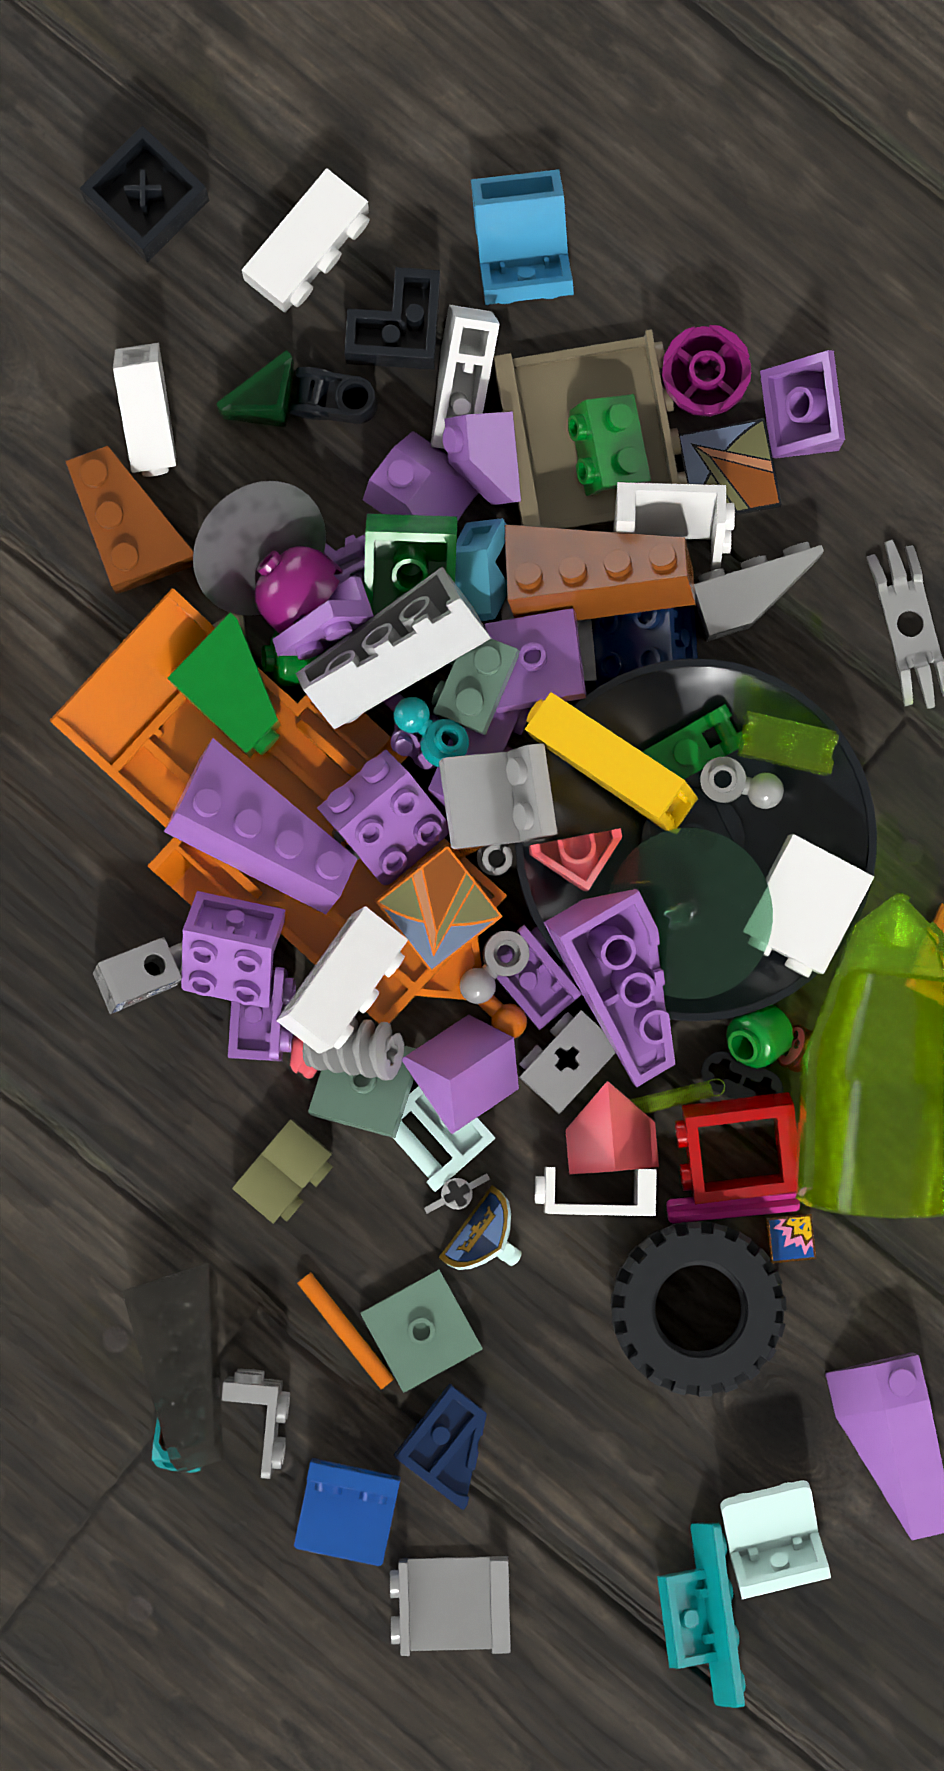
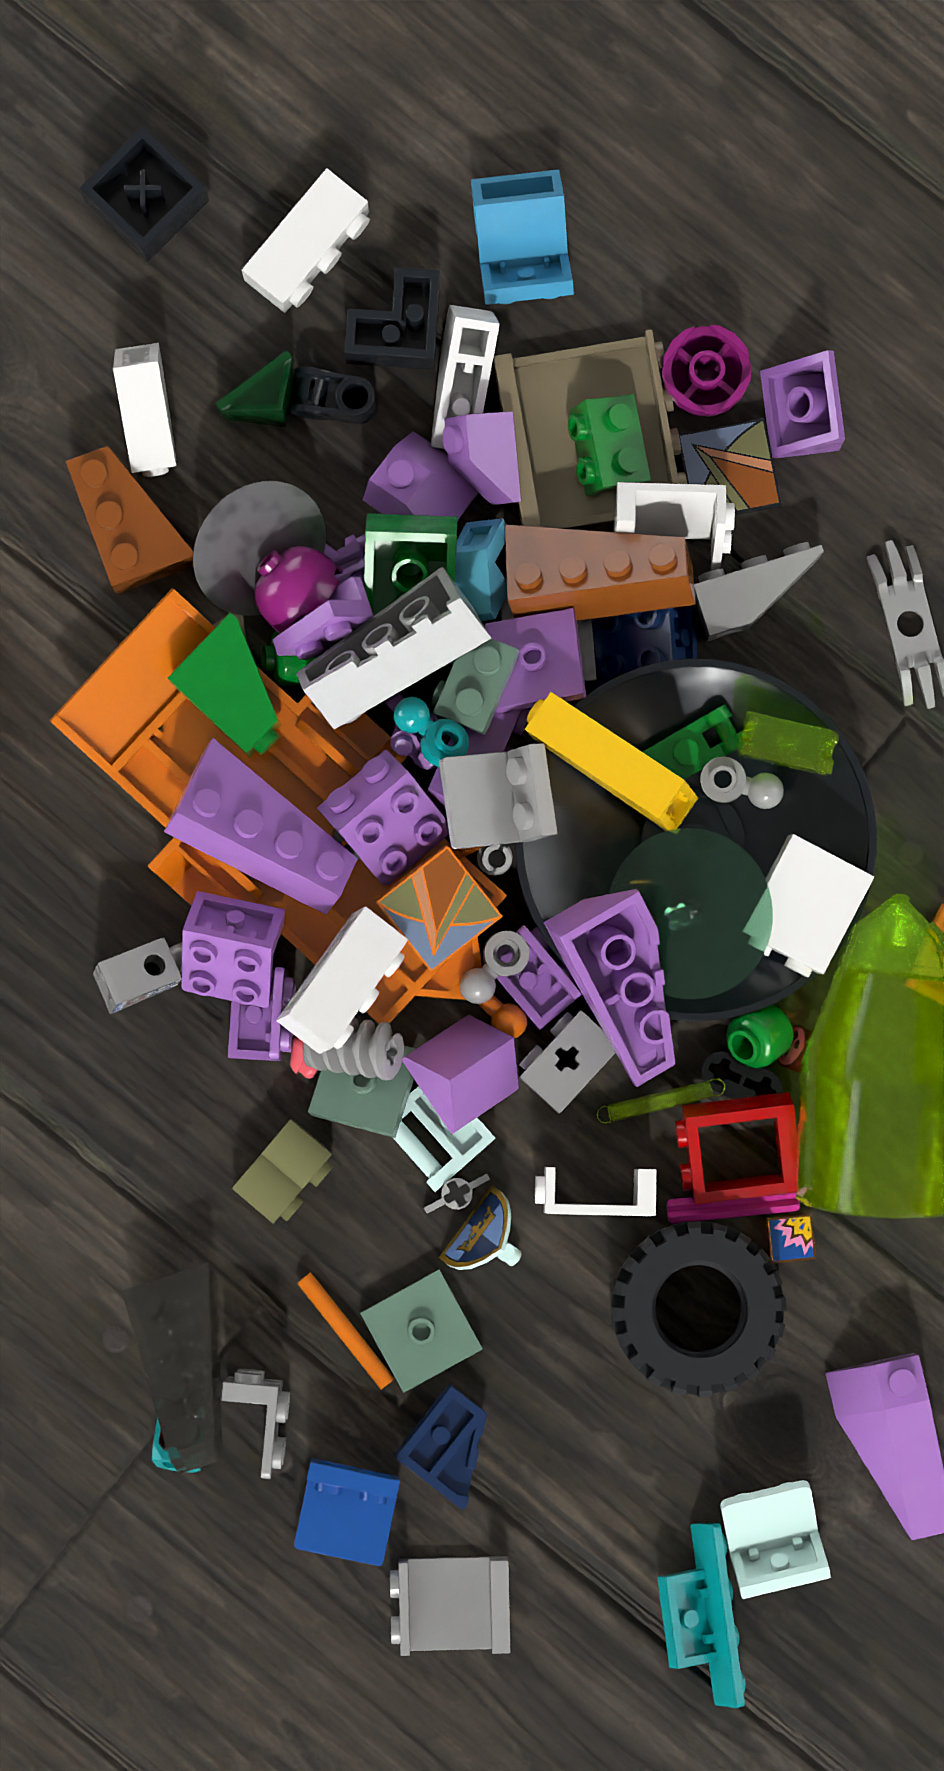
coral slope [528,828,622,891] -> none
coral slope [565,1081,659,1175] -> none

